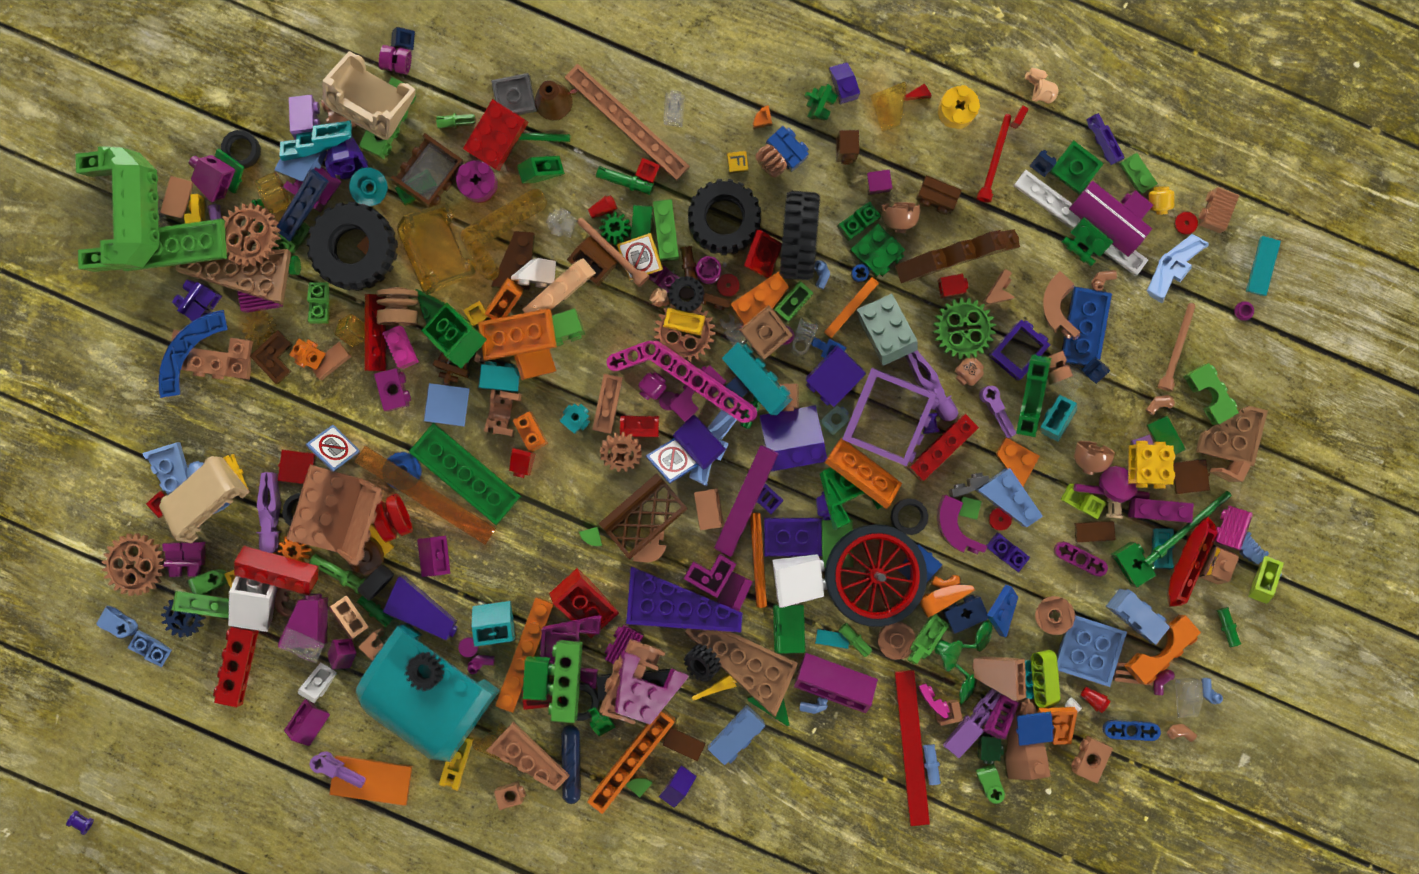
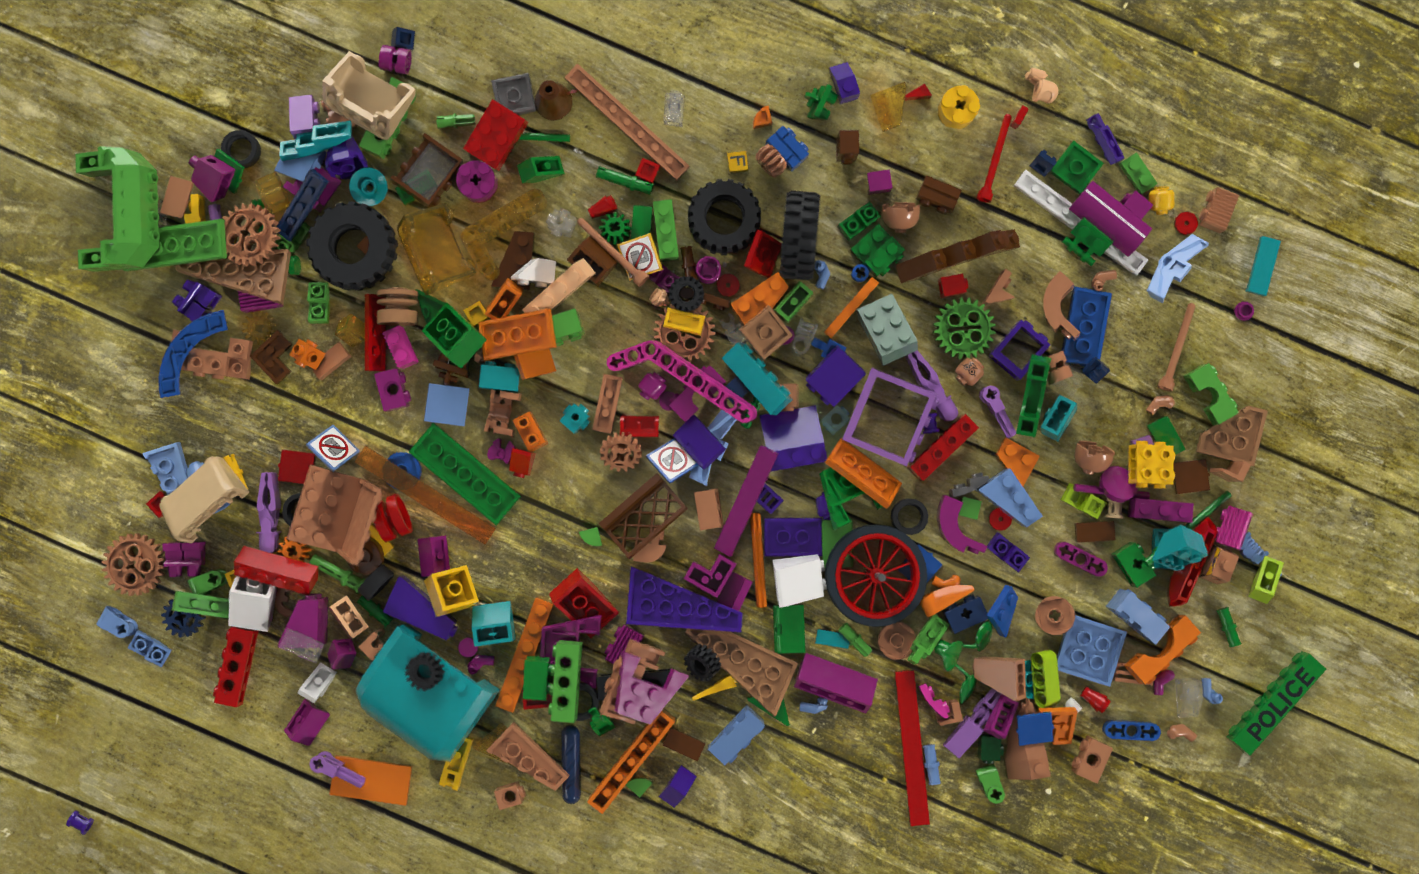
none -> yellow brick [424,565,479,617]
none -> magenta piece [487,438,515,464]
none -> teal slope [1153,525,1208,571]
none -> green brick [1226,651,1326,756]

